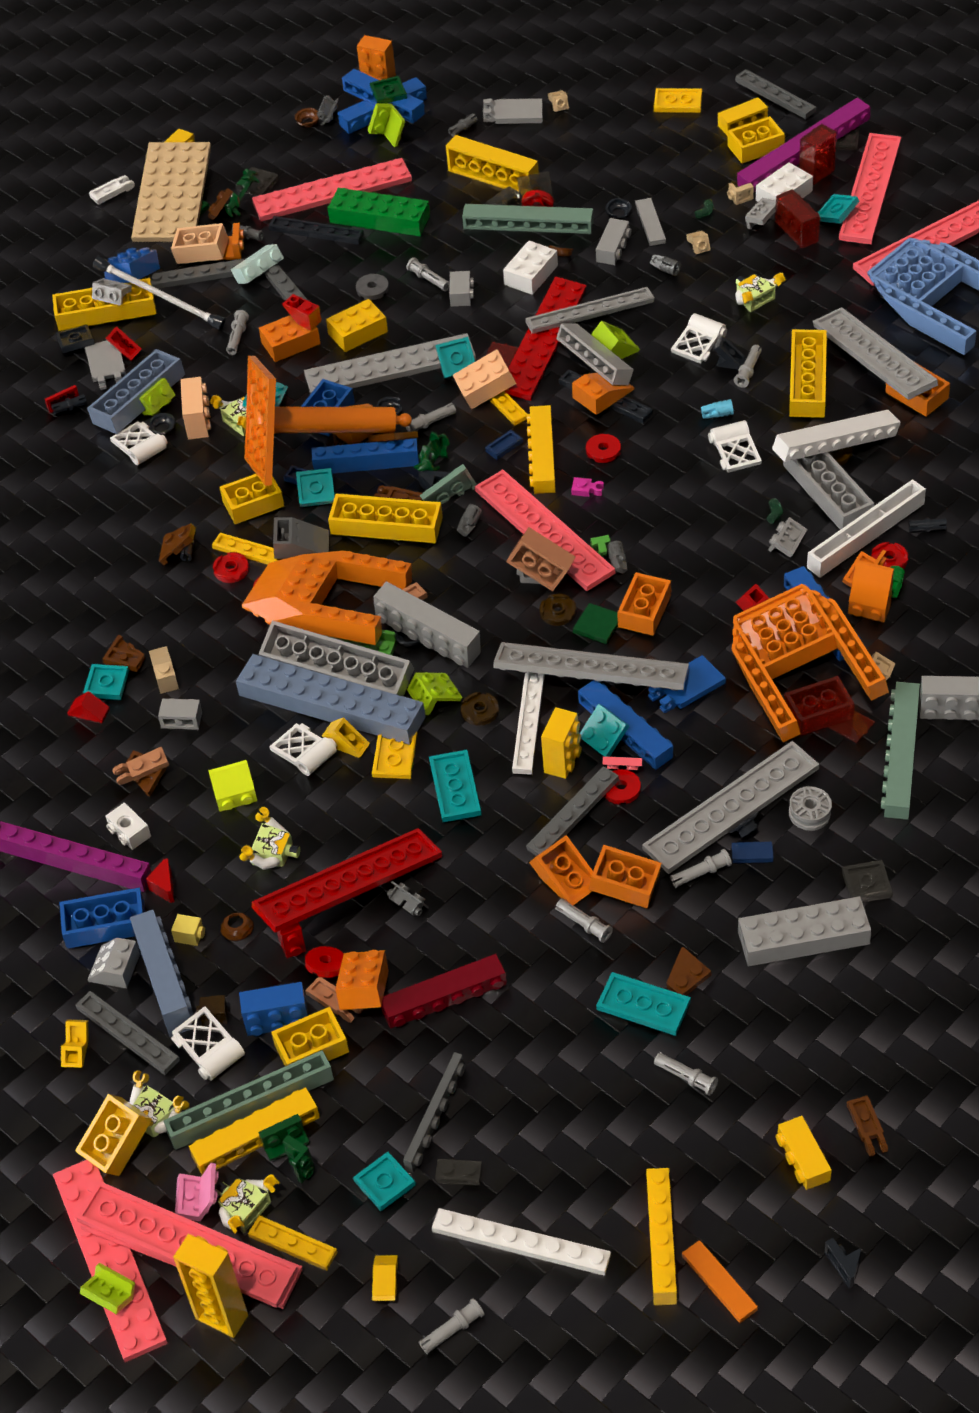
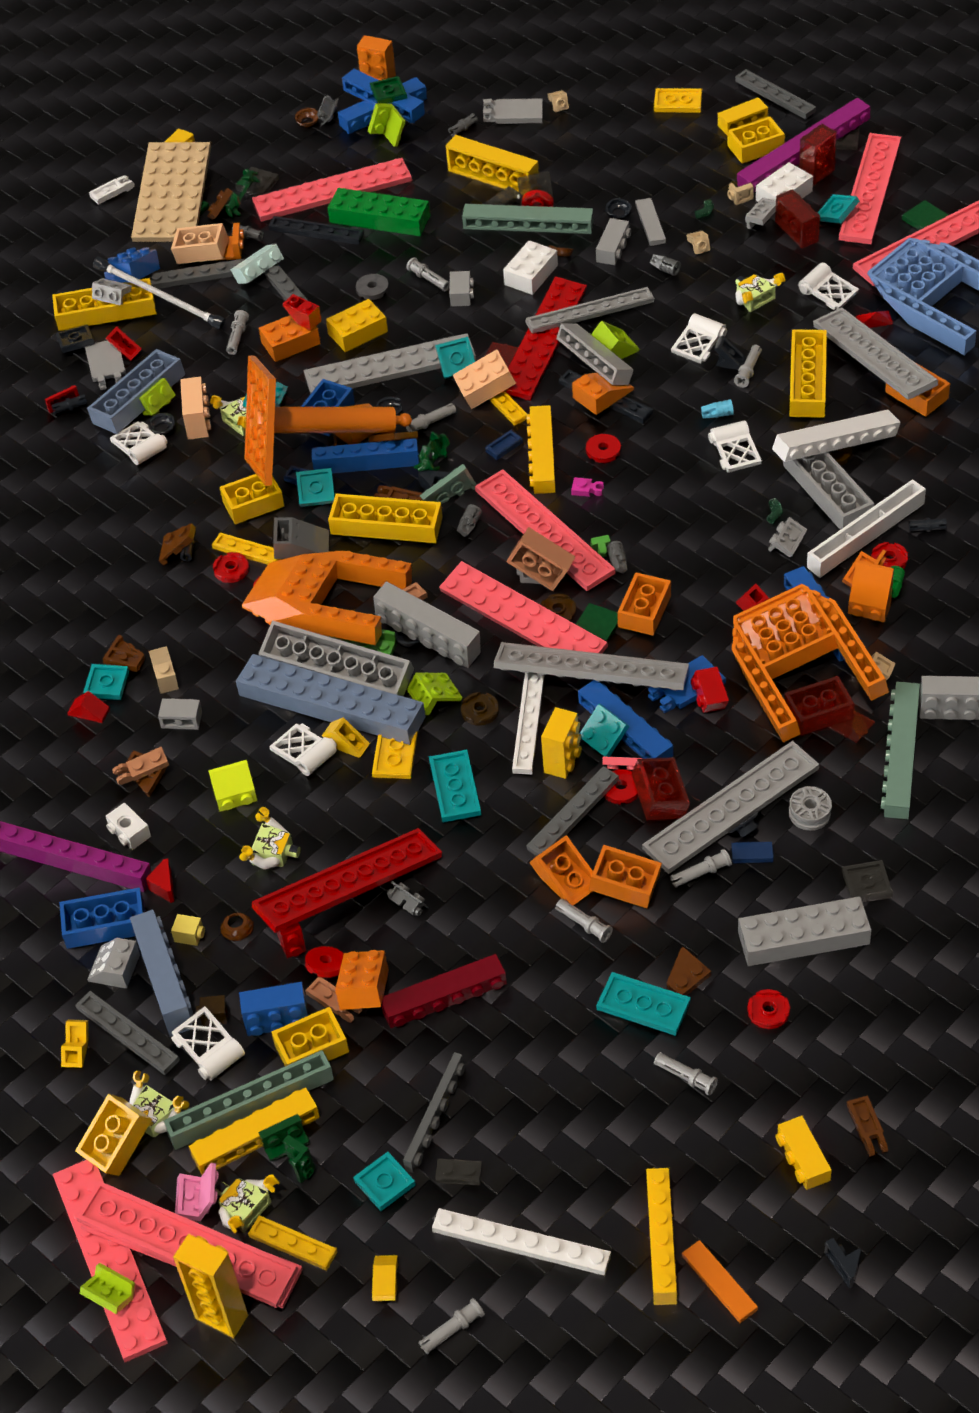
none -> coral plate [439,561,608,654]
none -> clear red brick [631,758,690,820]
none -> red brick [691,667,729,713]
none -> red tile [747,989,790,1029]
none -> white piece [799,263,859,310]
none -> red slope [855,311,893,328]
none -> dark green tile [902,200,949,230]

